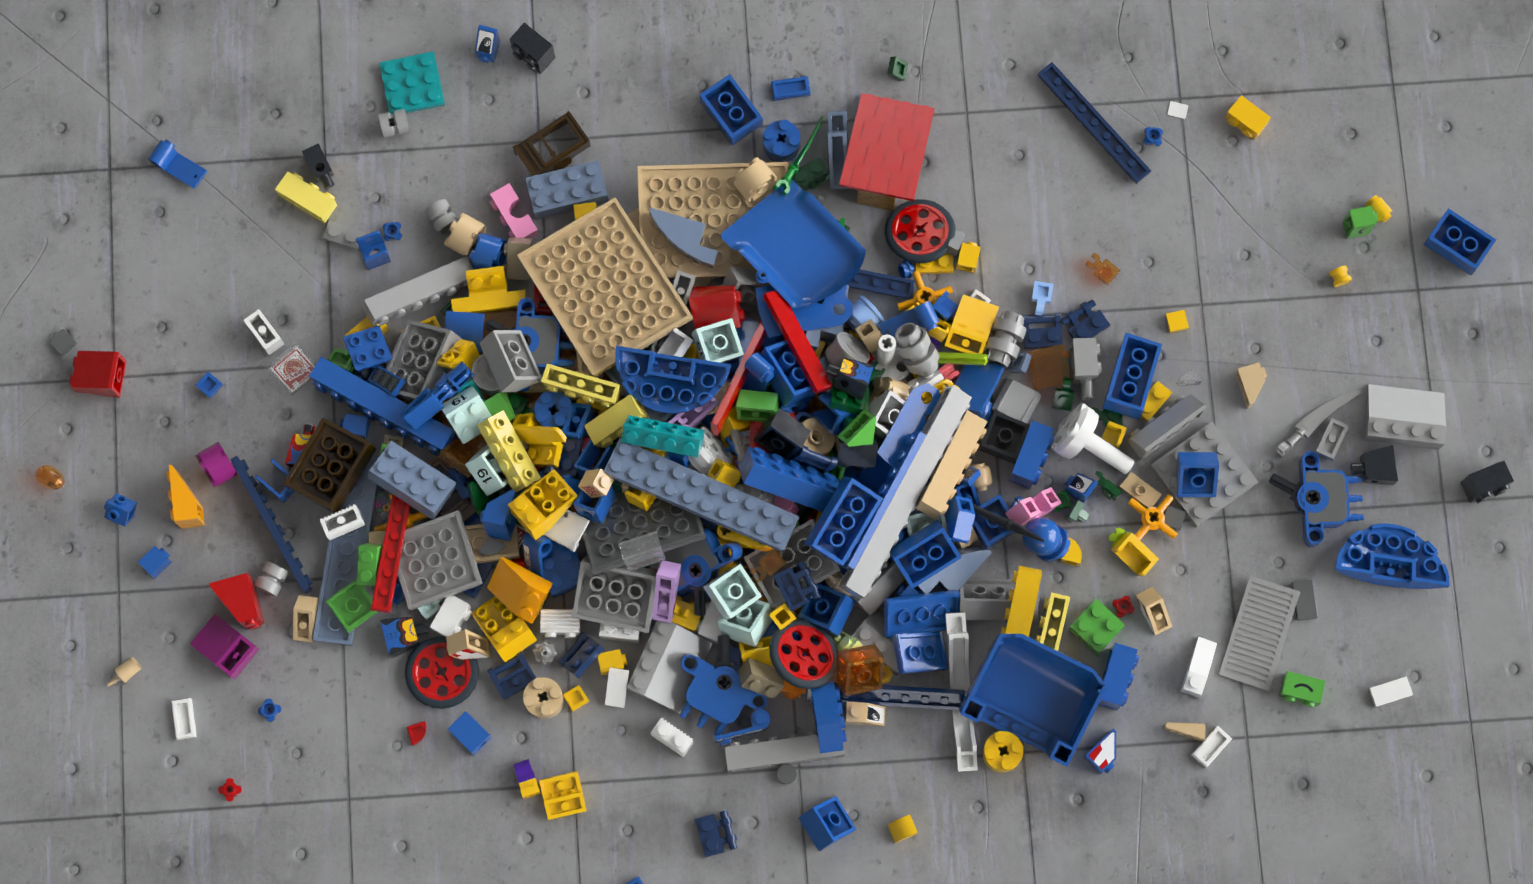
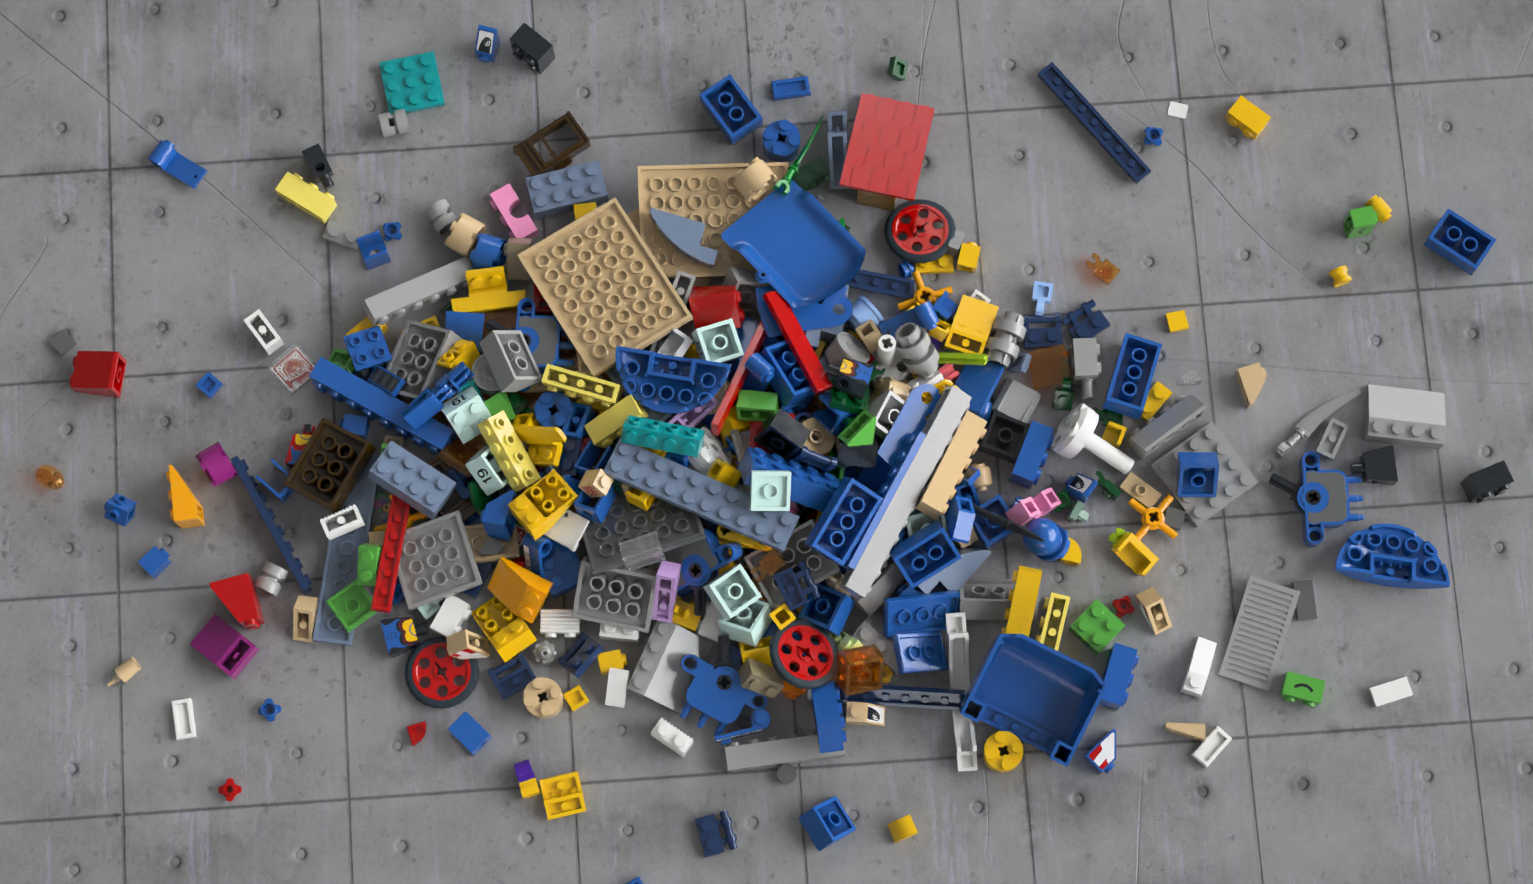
none -> light aqua plate [750,470,791,511]

